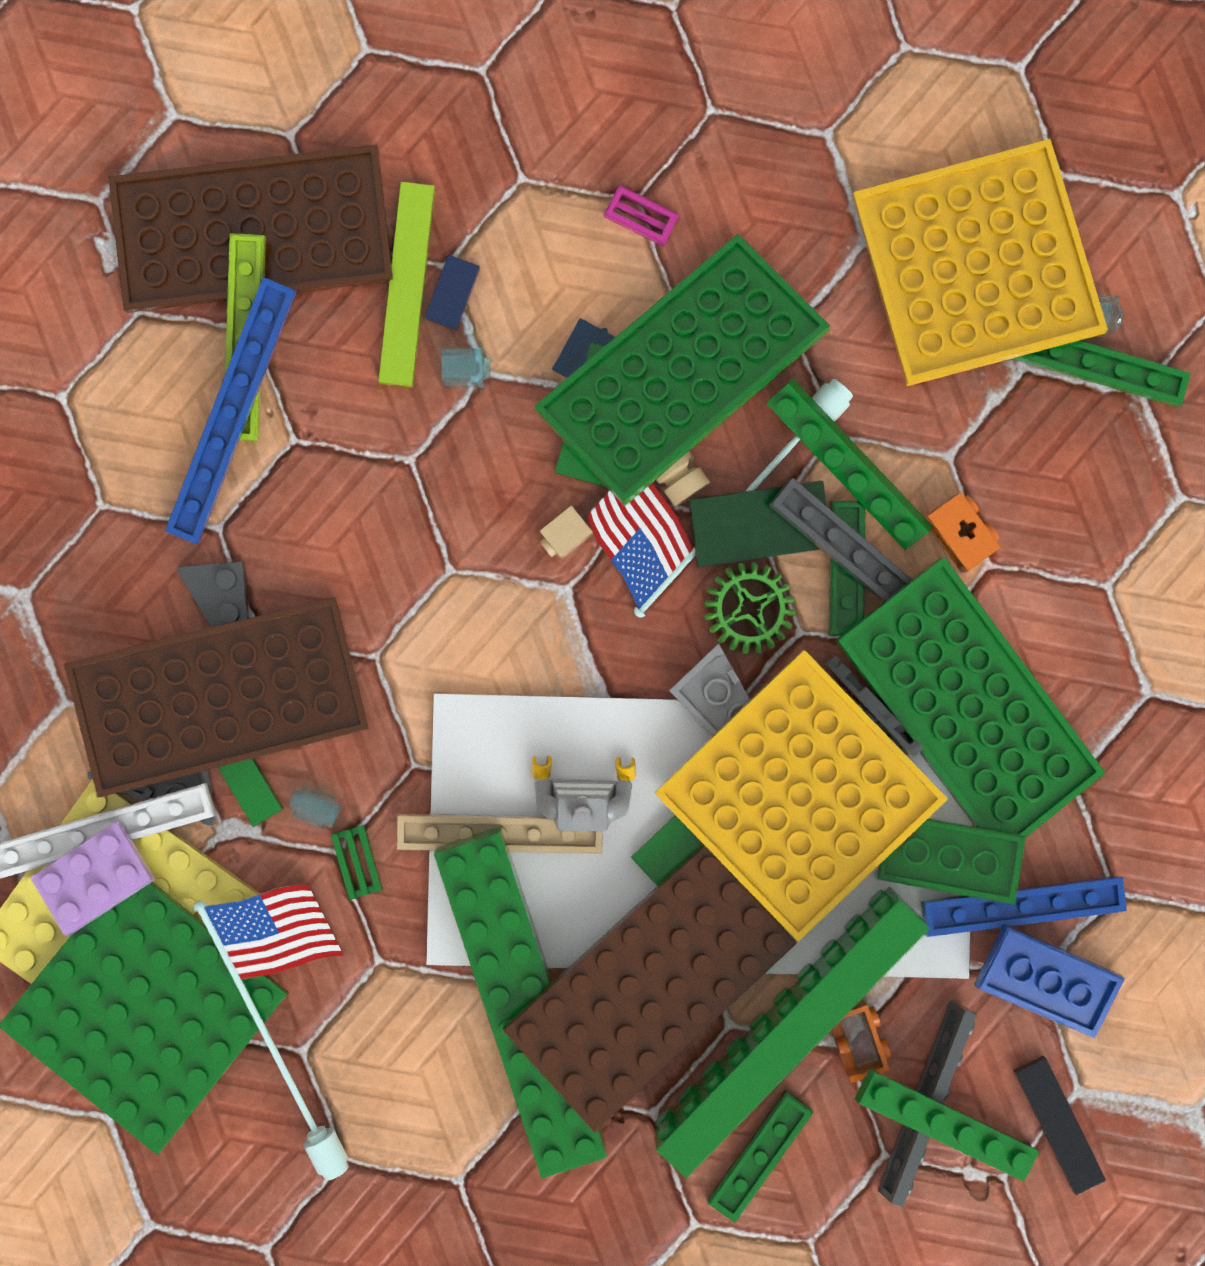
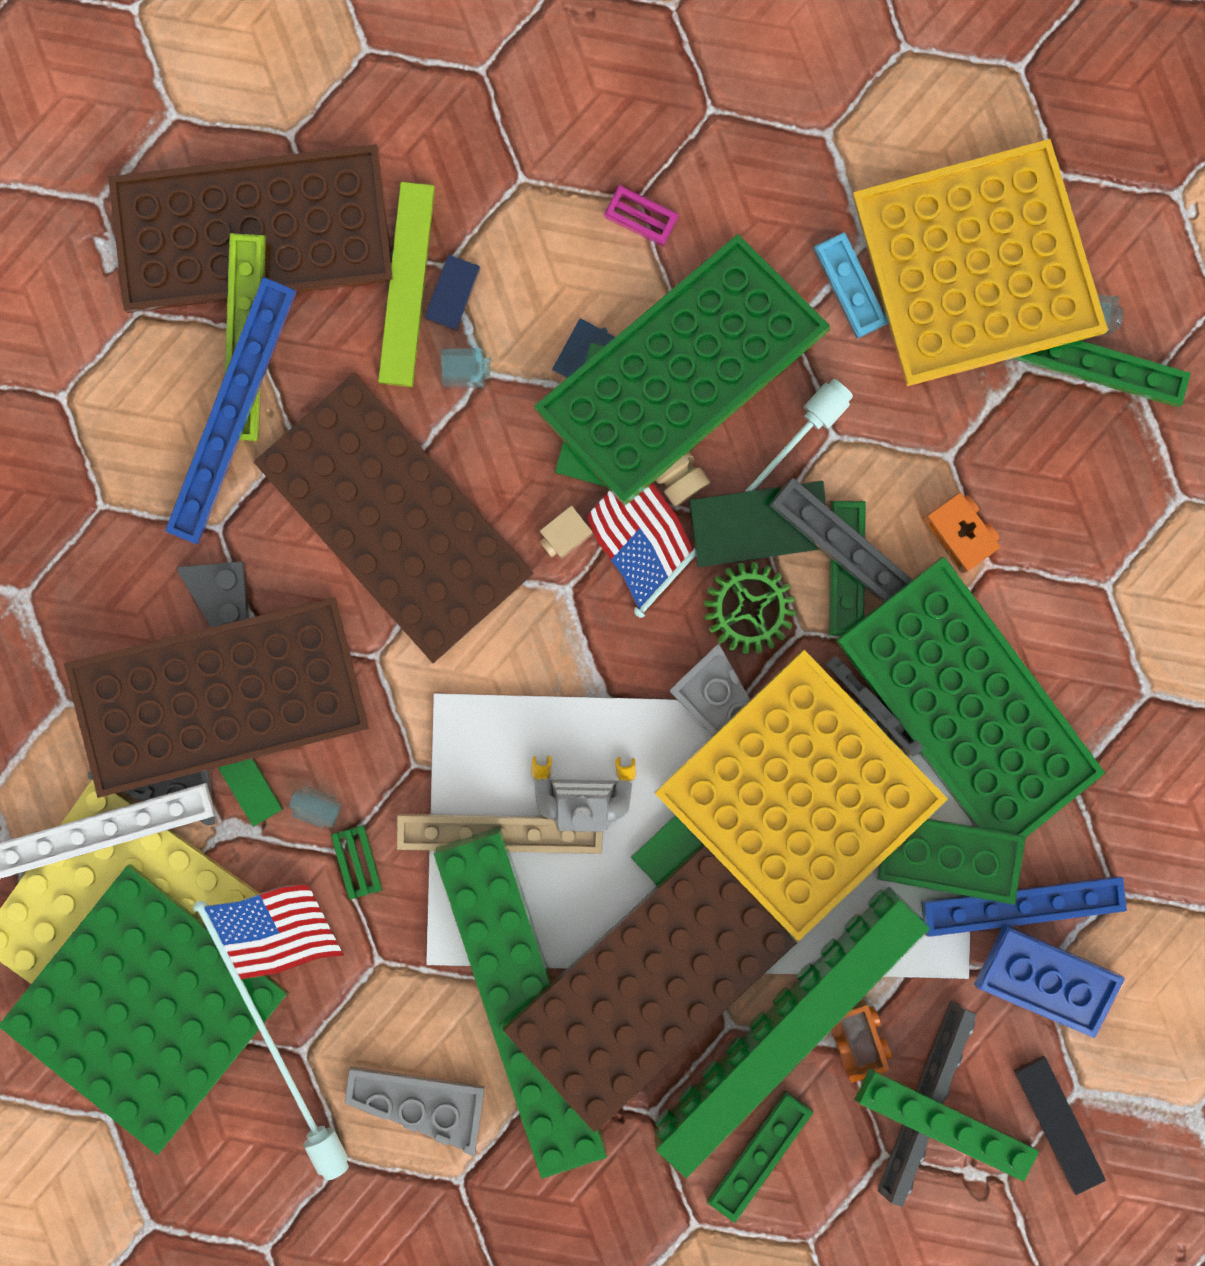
lavender plate [30,821,156,936] -> none
green plate [766,378,933,550] -> none
none -> reddish brown plate [253,373,534,664]
none -> light grey wing [345,1066,485,1156]
none -> medium azure tile [813,232,888,339]

